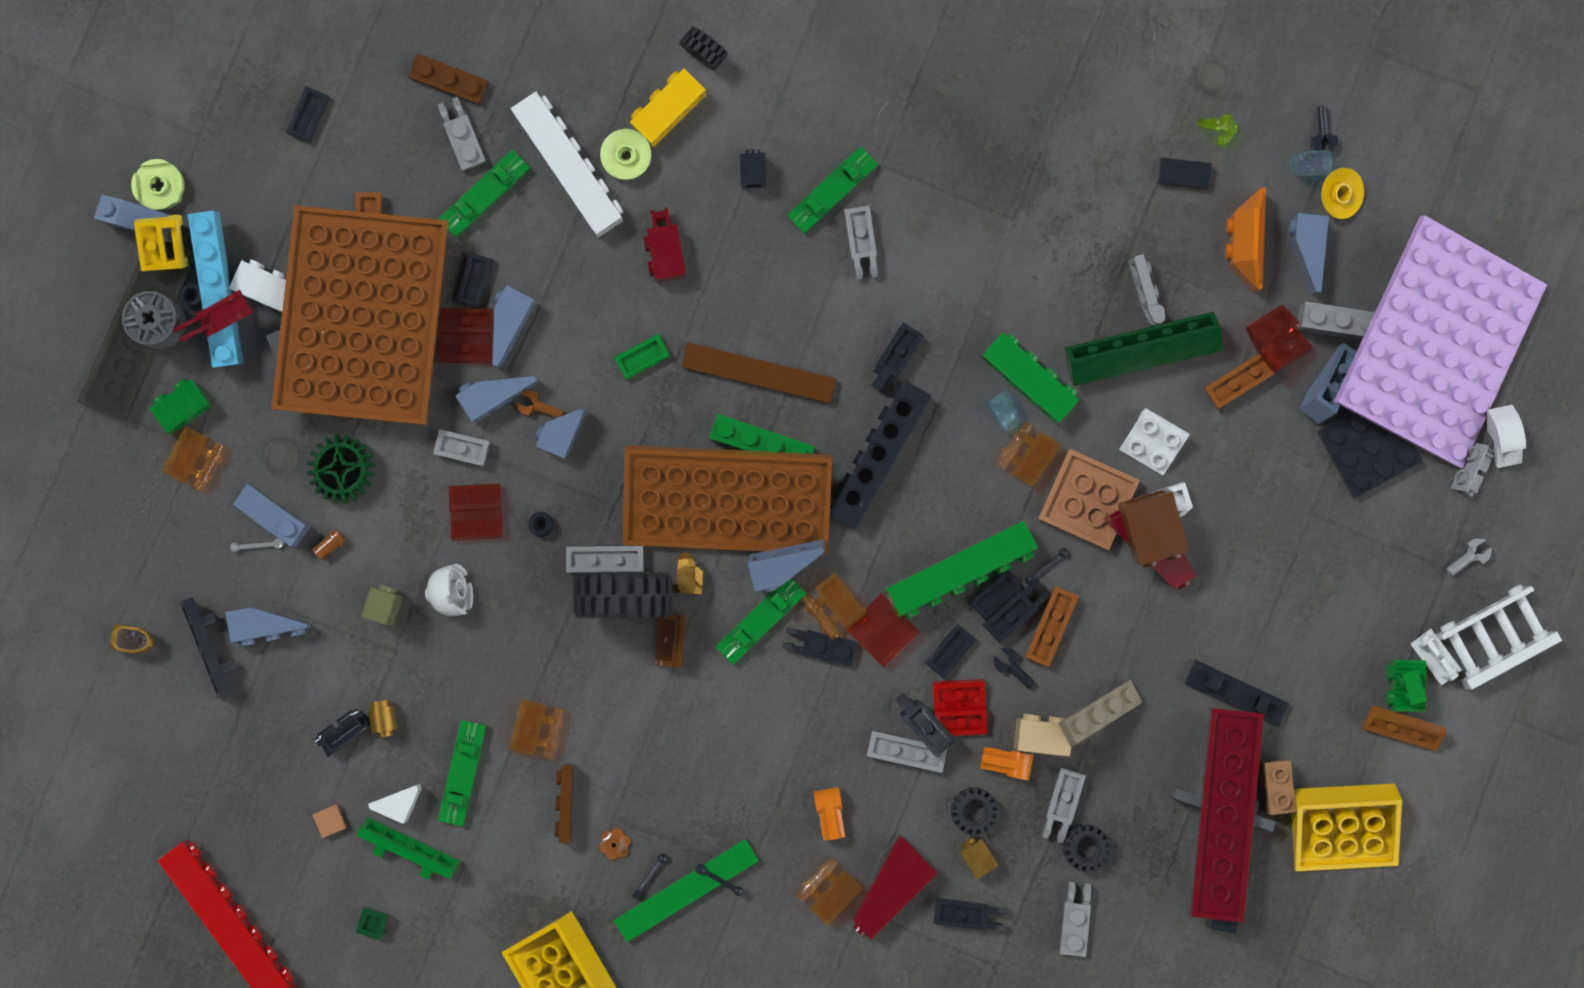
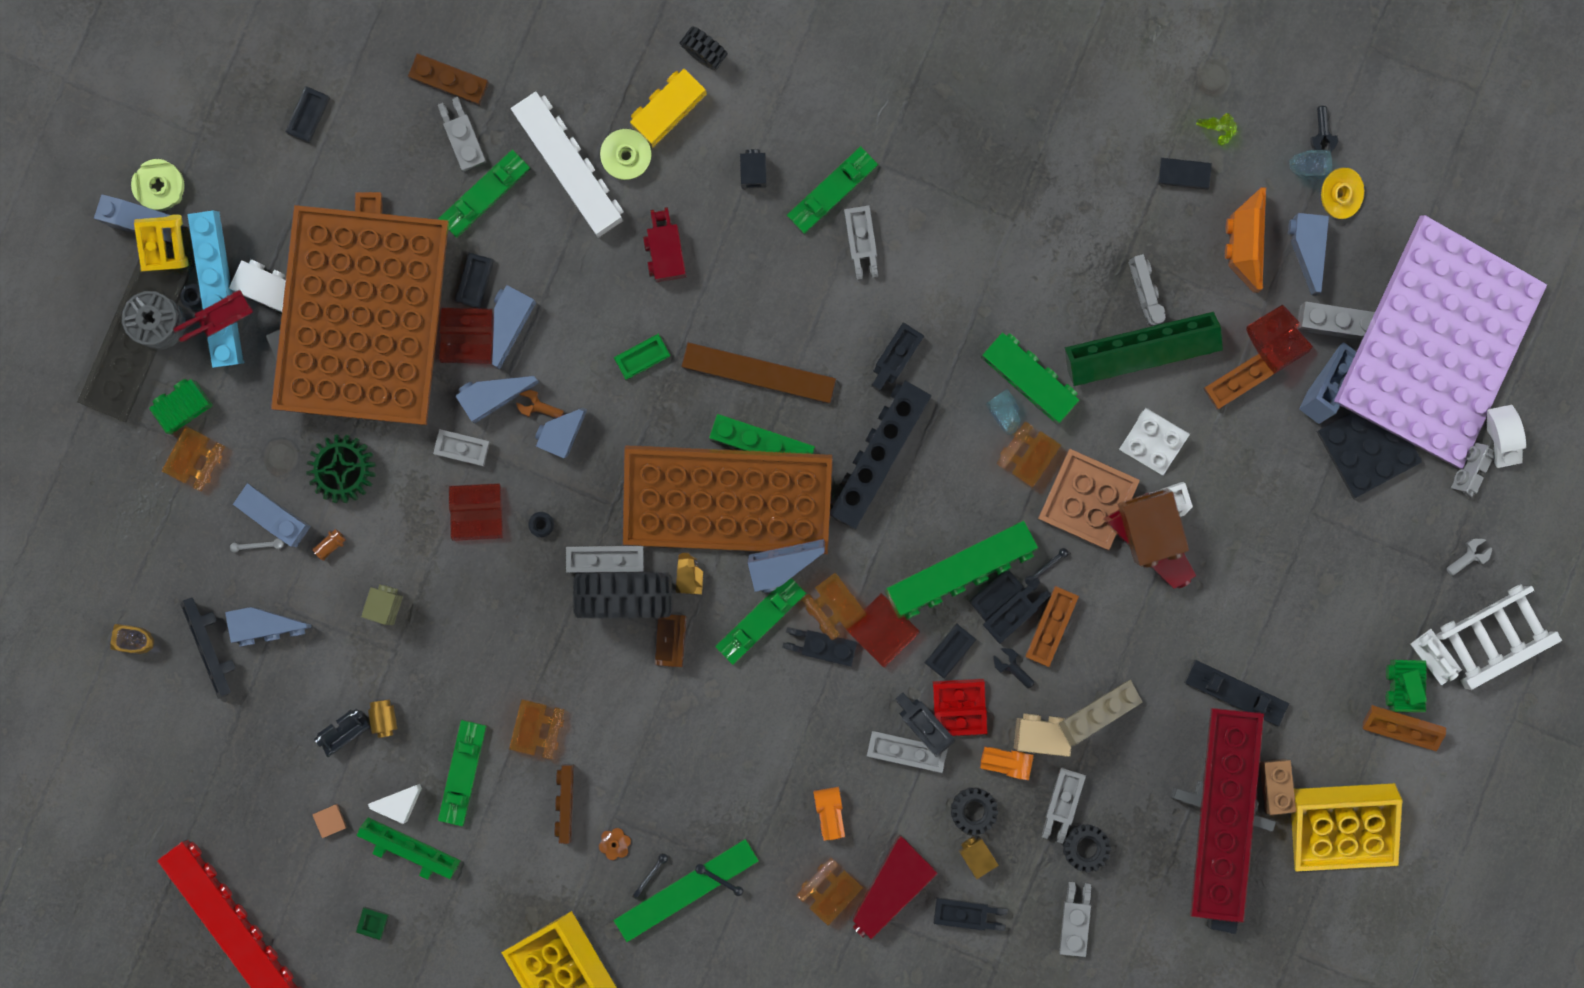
white cylinder [425,564,473,616] -> none

